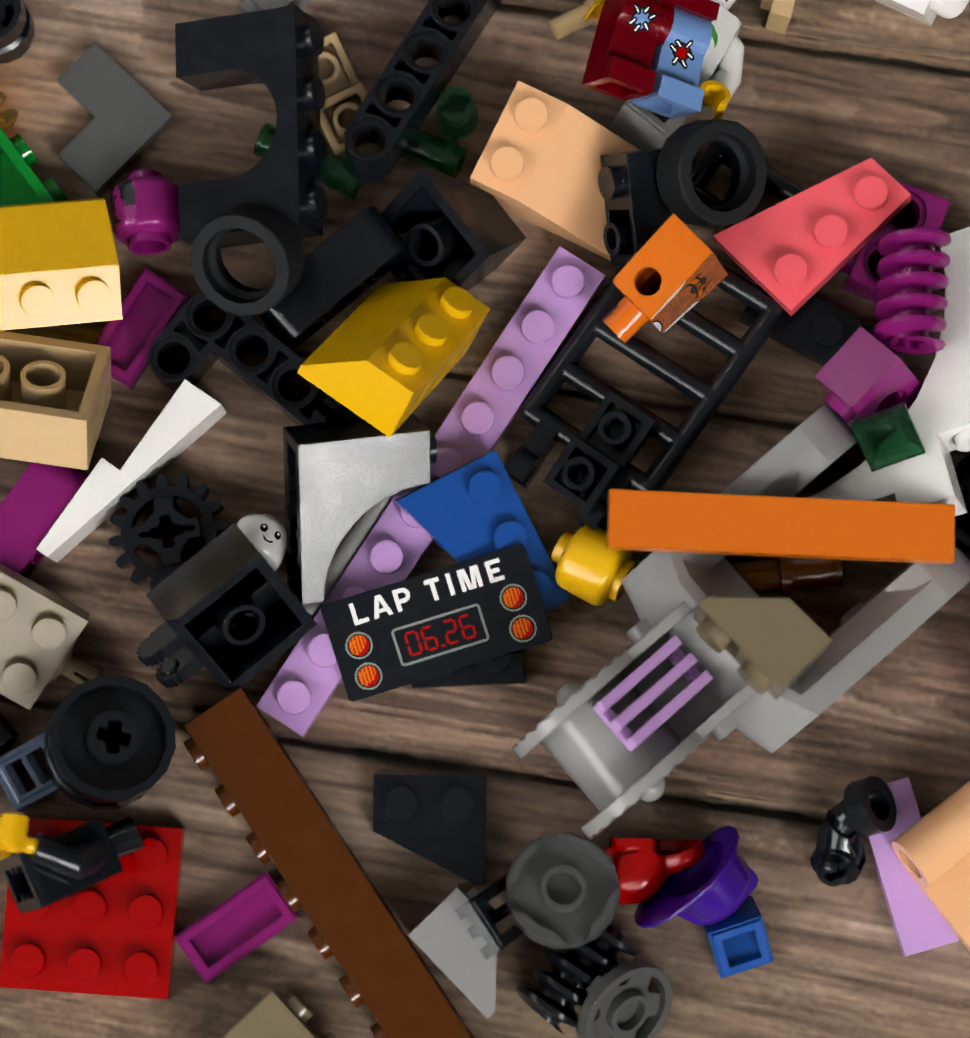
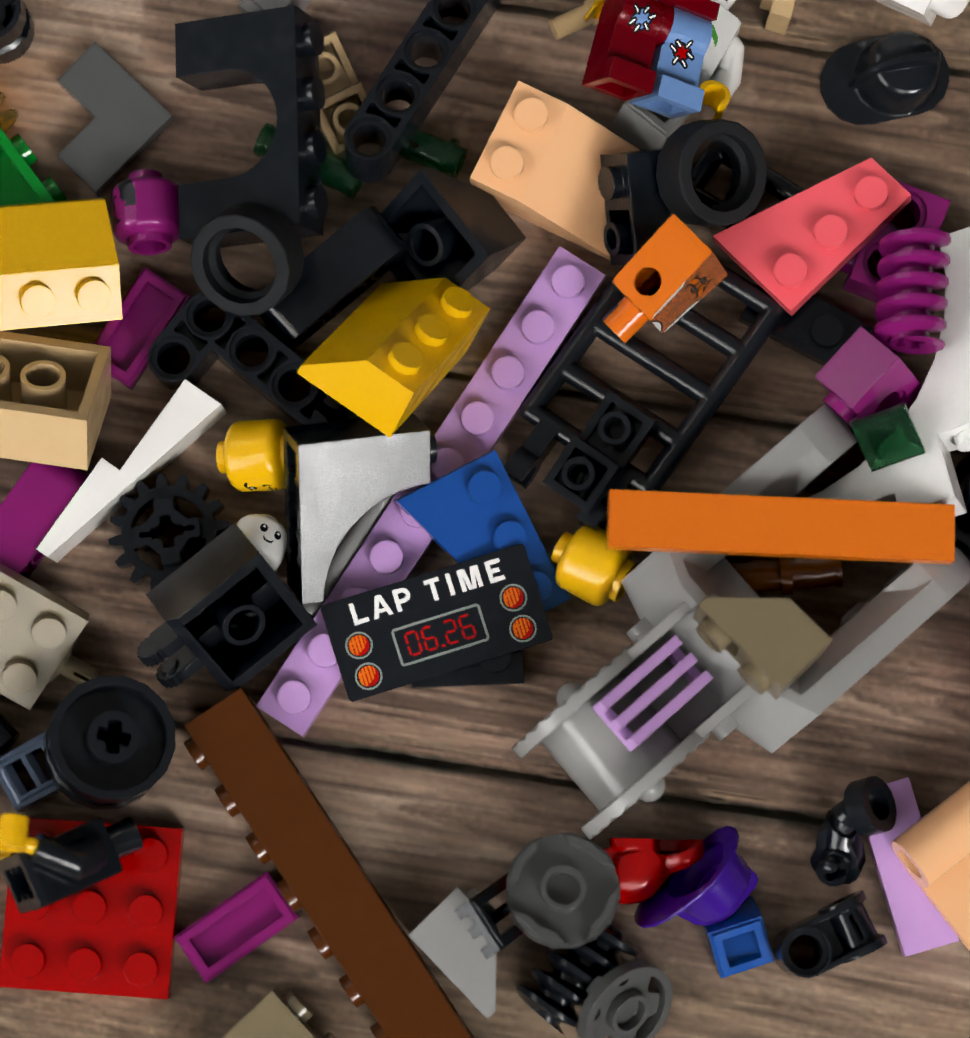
black wing [373,775,486,885] -> none
clear green pin [435,86,478,140] -> none
none -> yellow head [216,419,287,492]
none -> black piece [772,890,888,978]
none -> black piece [820,32,949,125]

